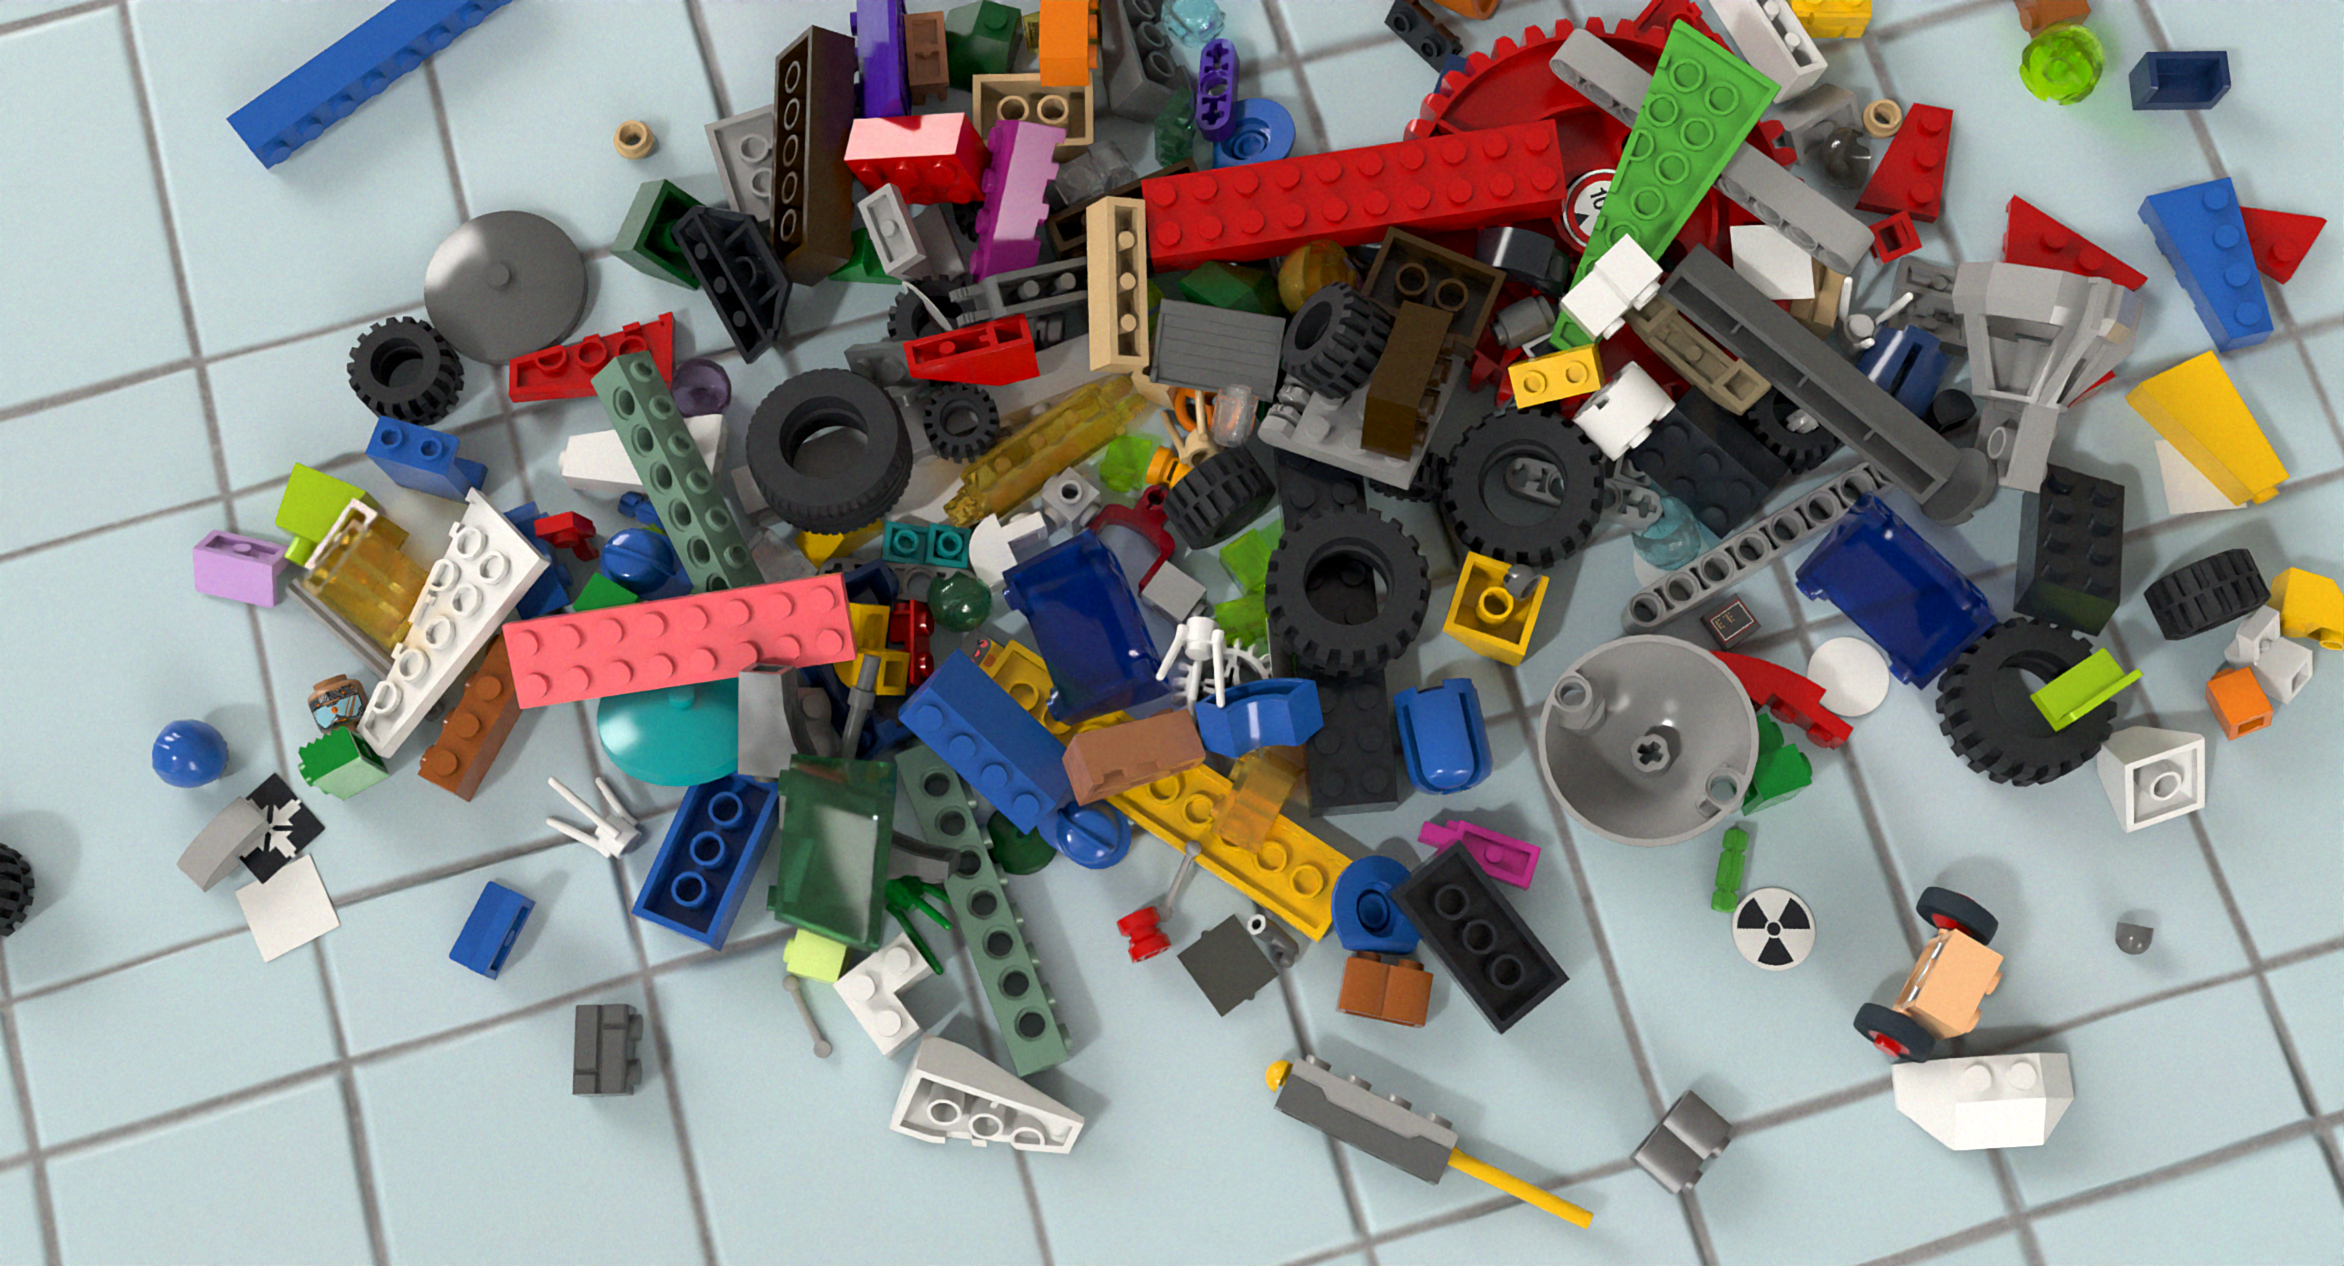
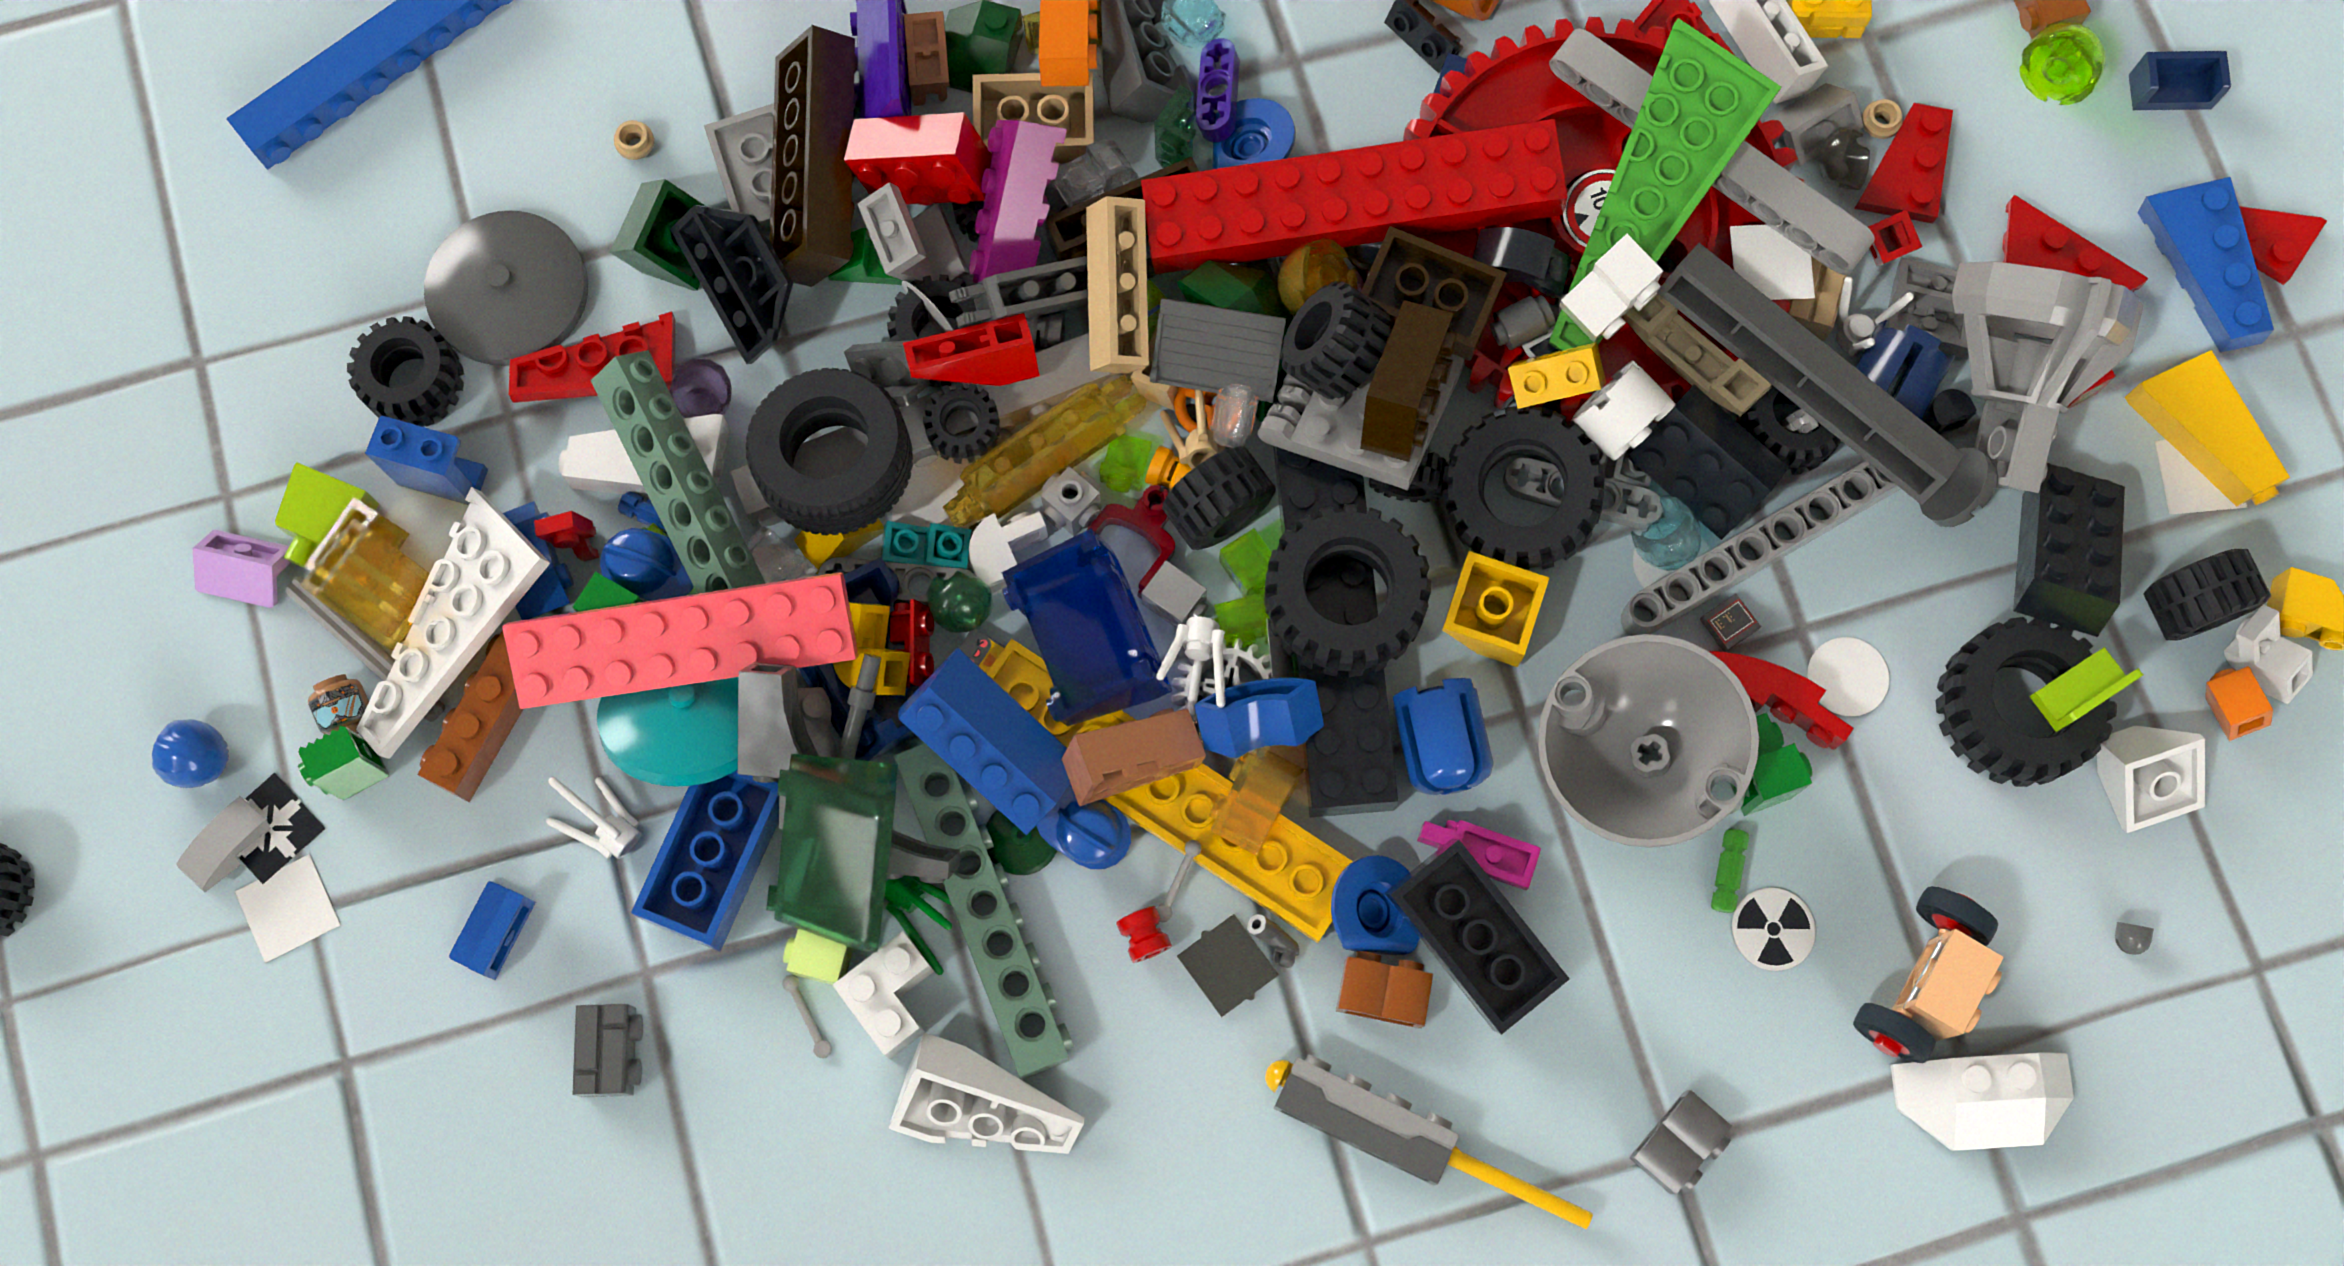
dark grey hinge [1503,564,1541,602] -> none
clear blue windscreen [1795,490,1998,691] -> none

